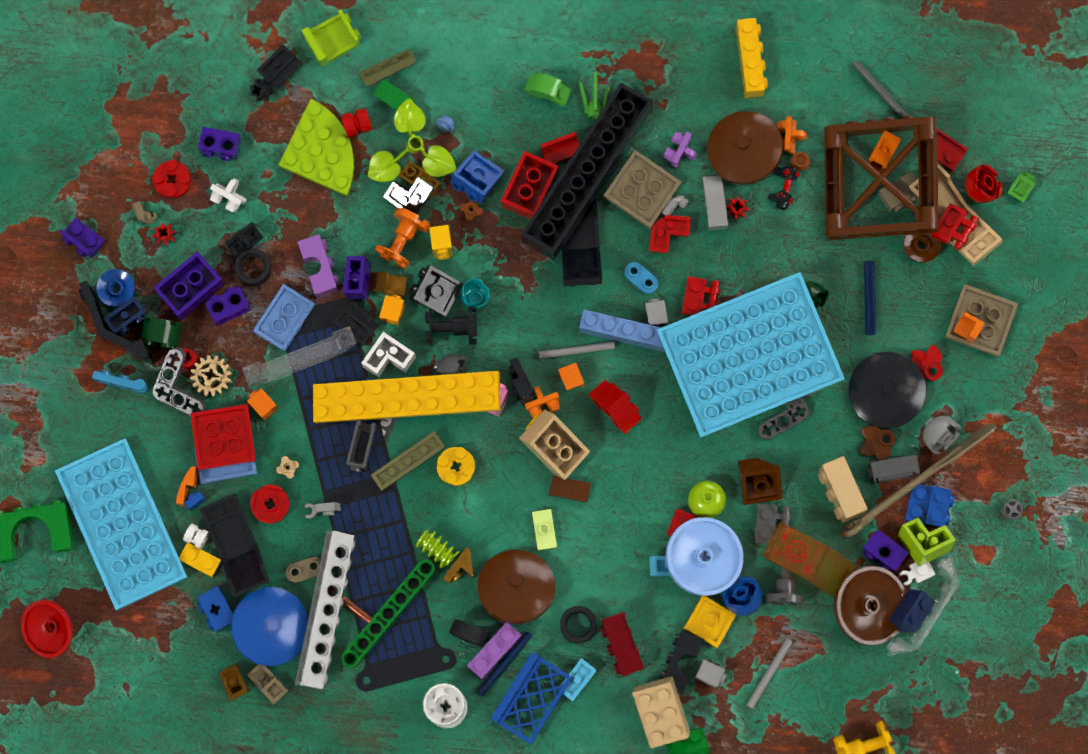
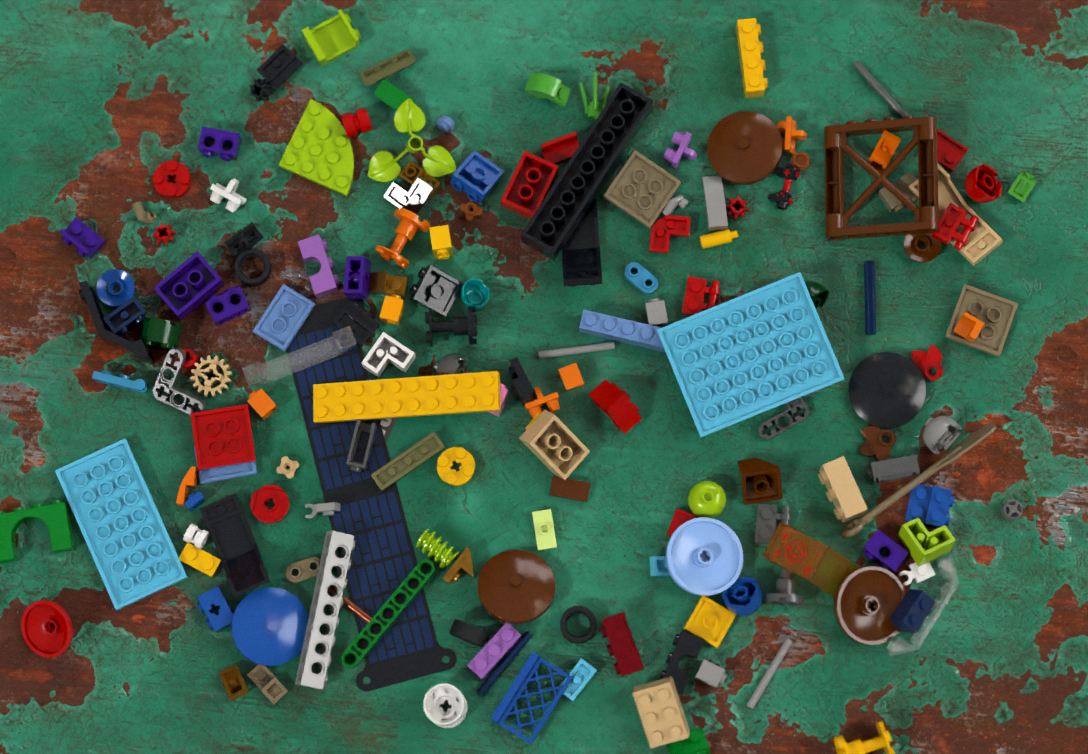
none -> yellow cylinder [699,229,738,249]

